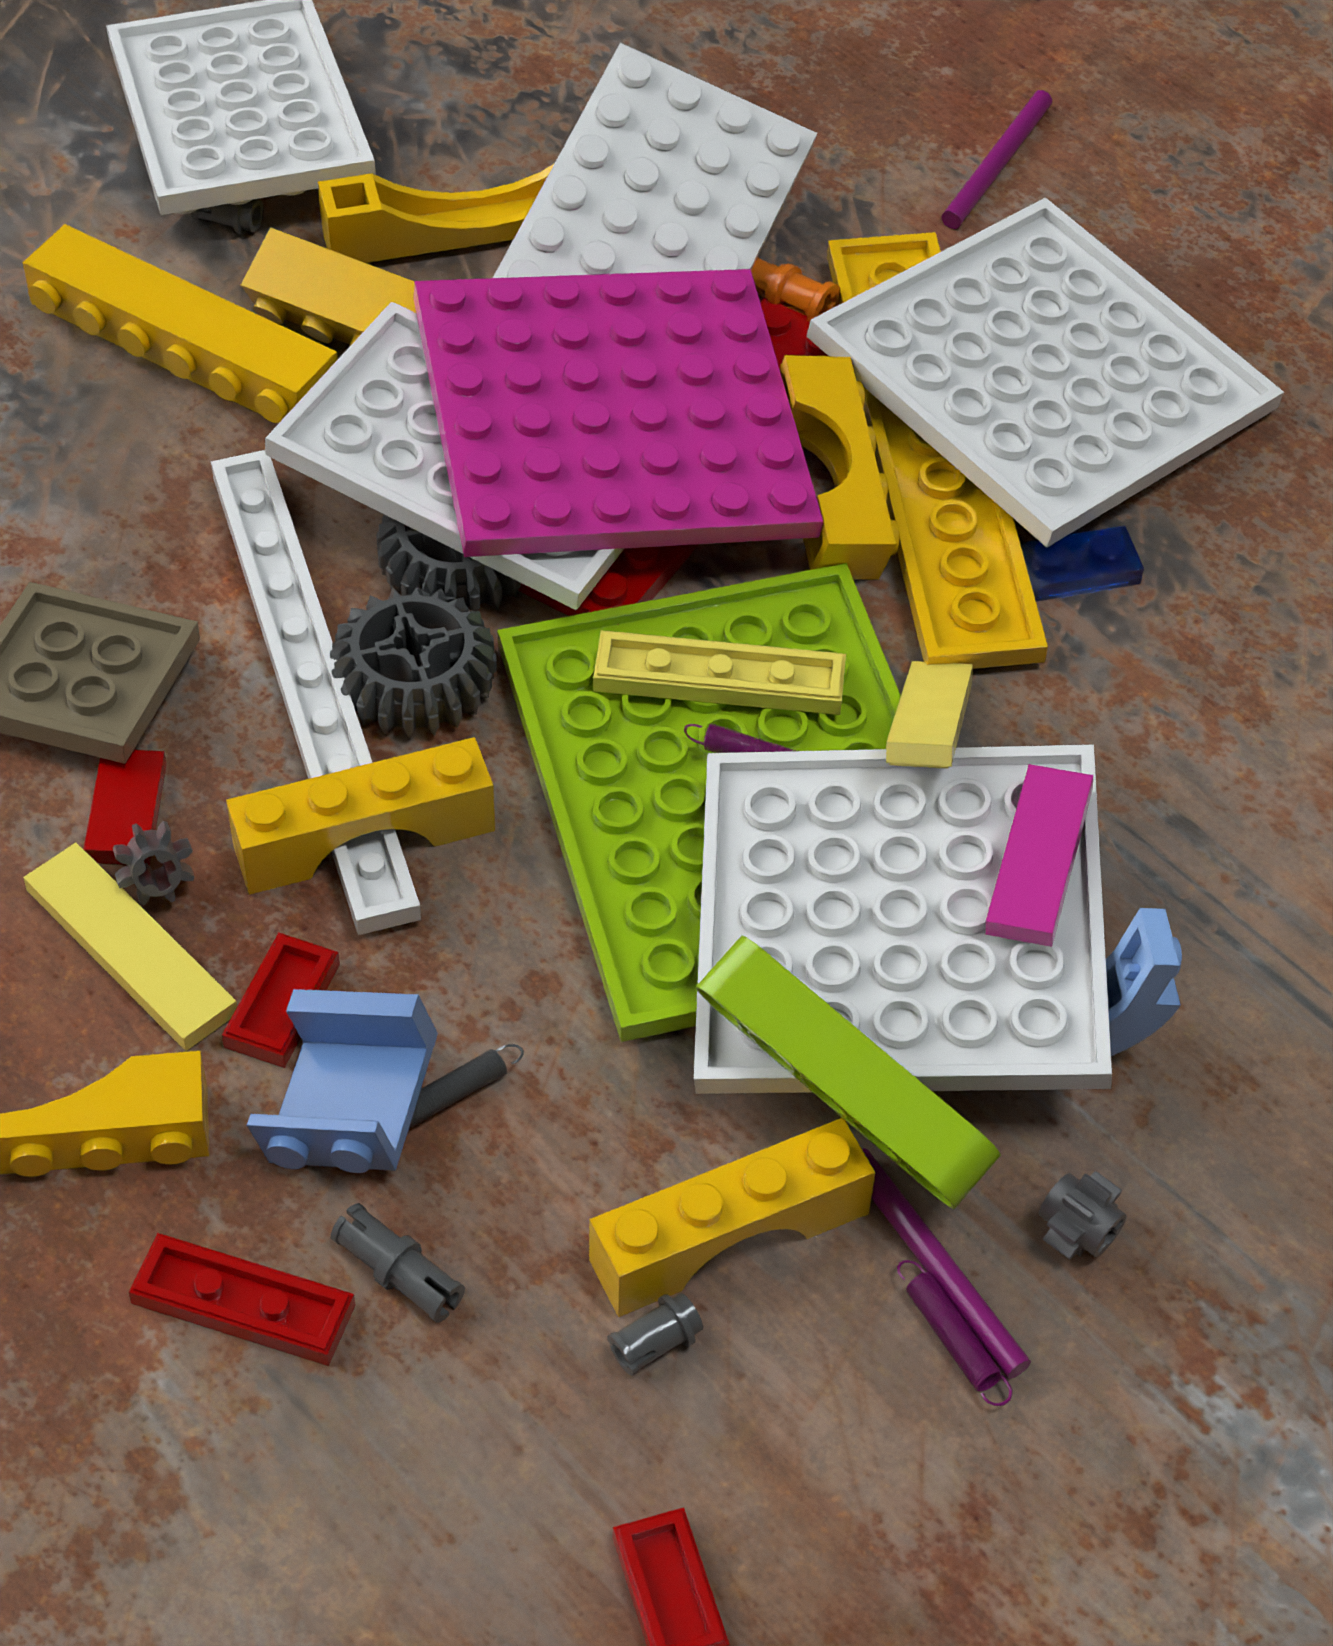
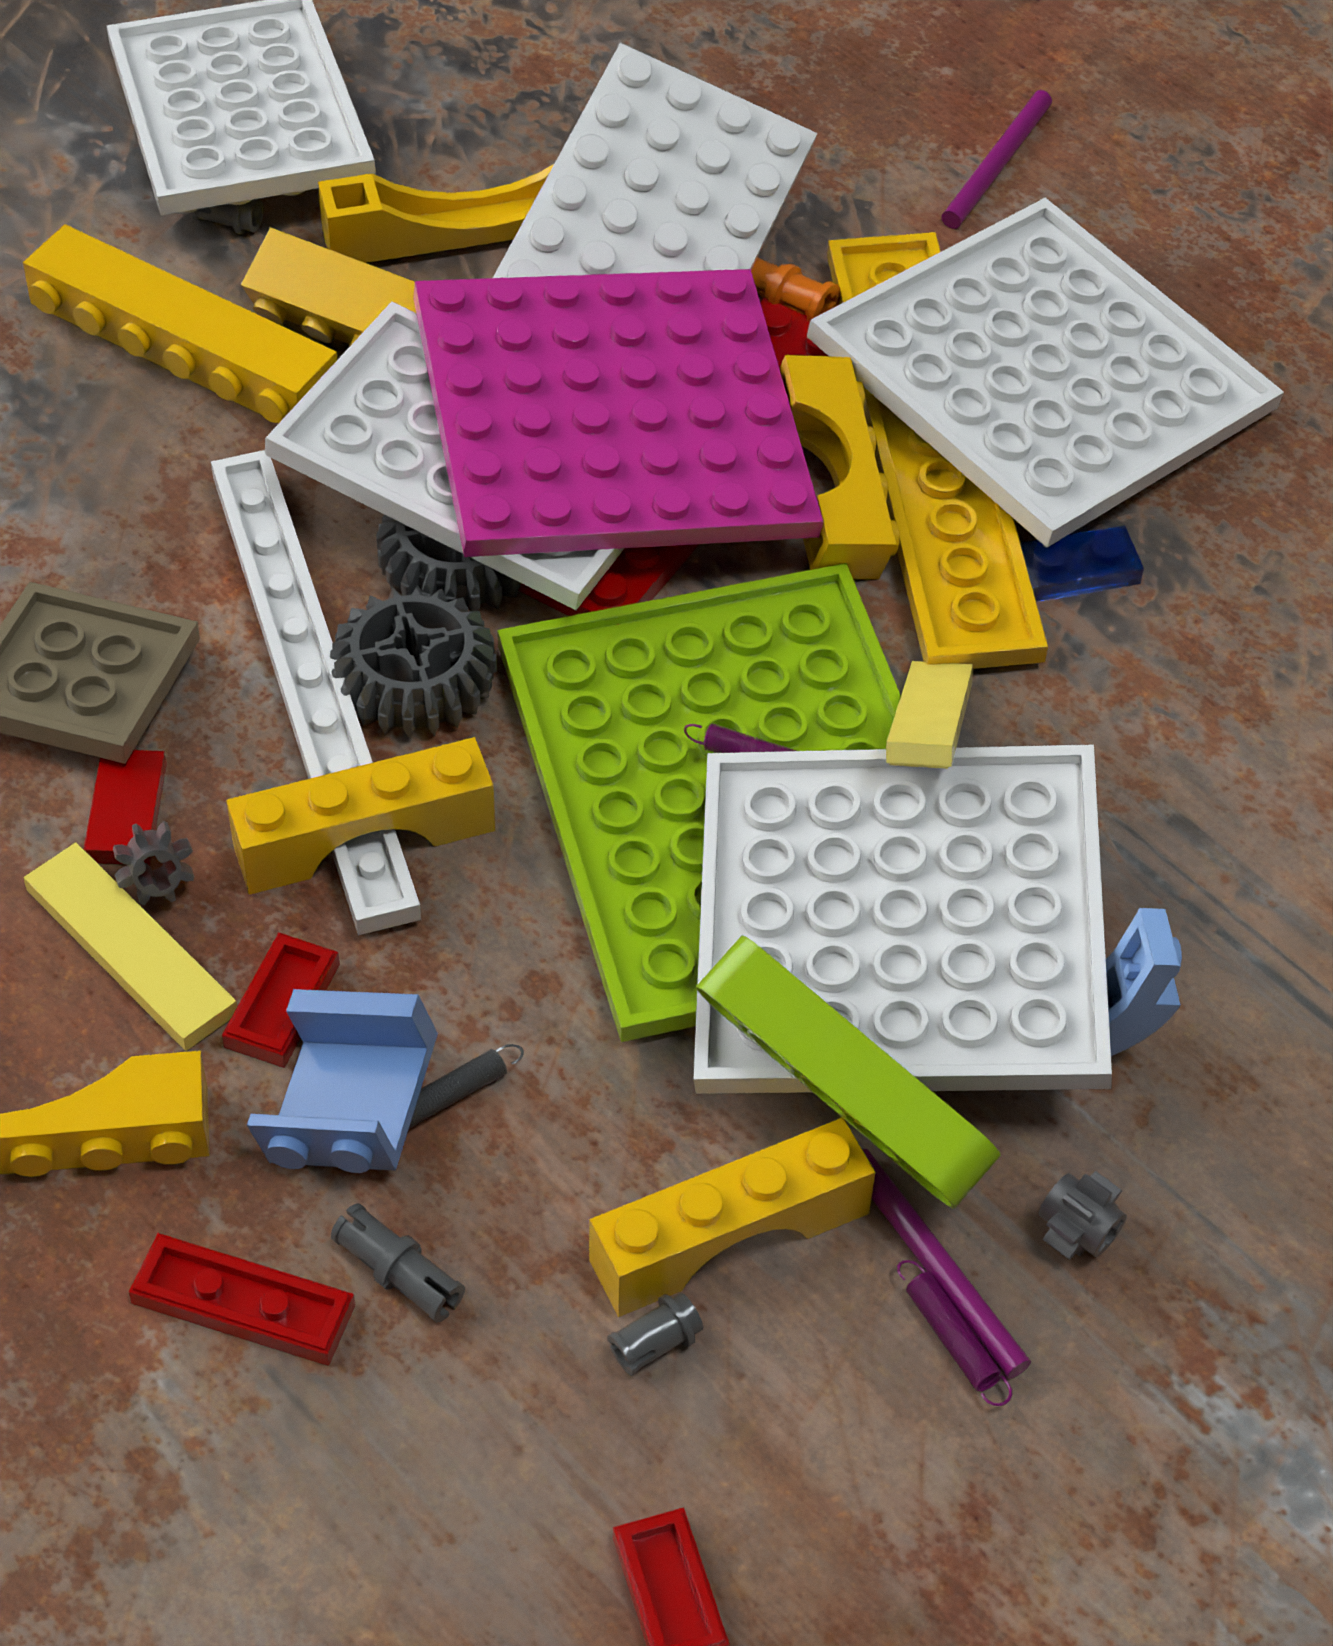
light yellow tile [593,630,846,715] -> none
dark pink tile [986,764,1093,947] -> none

